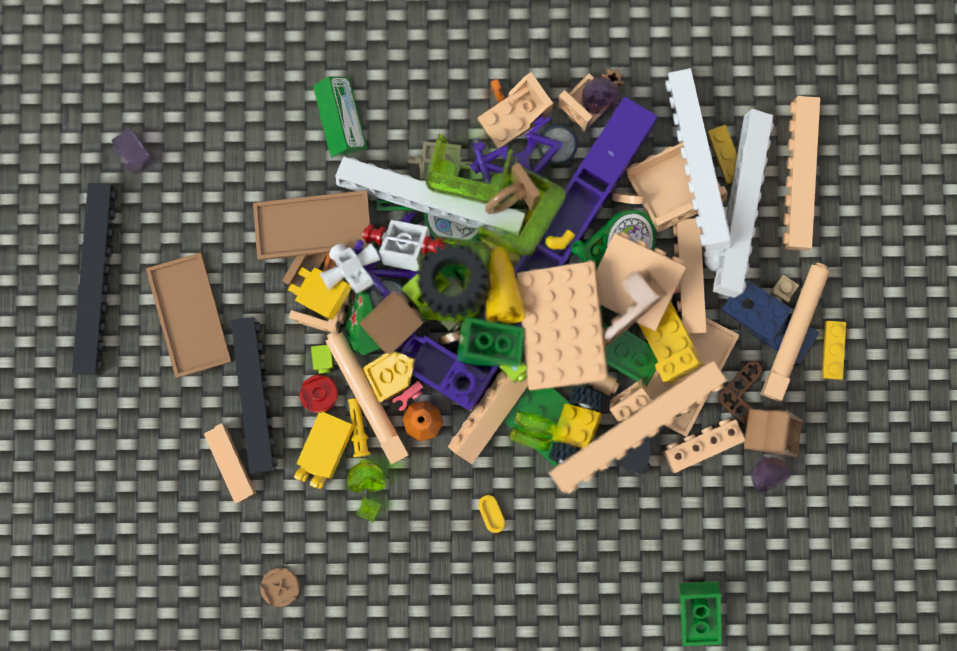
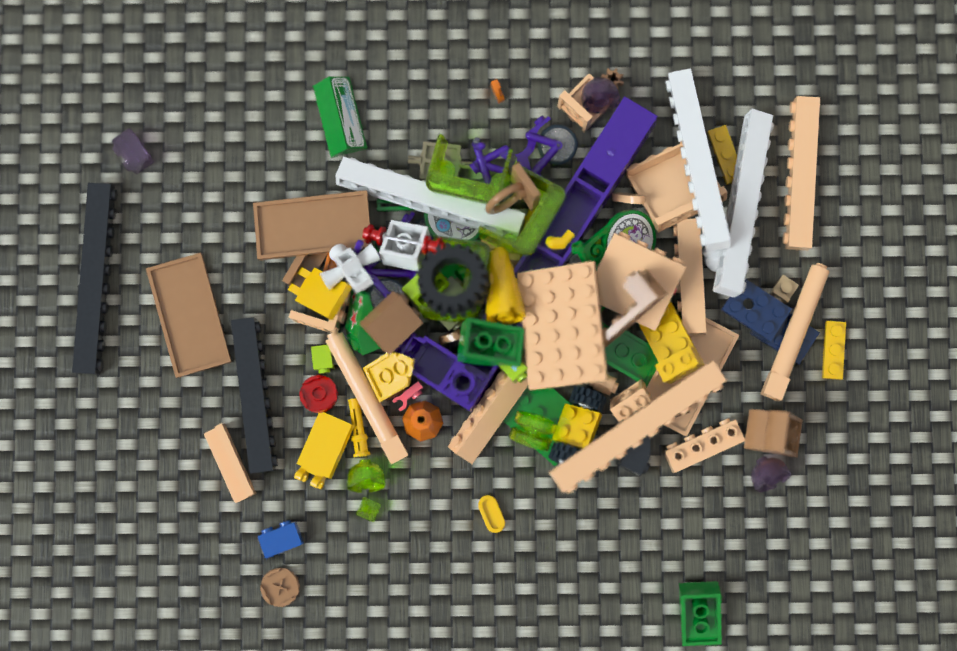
light nougat bracket [477,73,553,148] -> none
reddish brown beam [718,361,762,428] -> none
none -> blue brick [257,520,304,558]

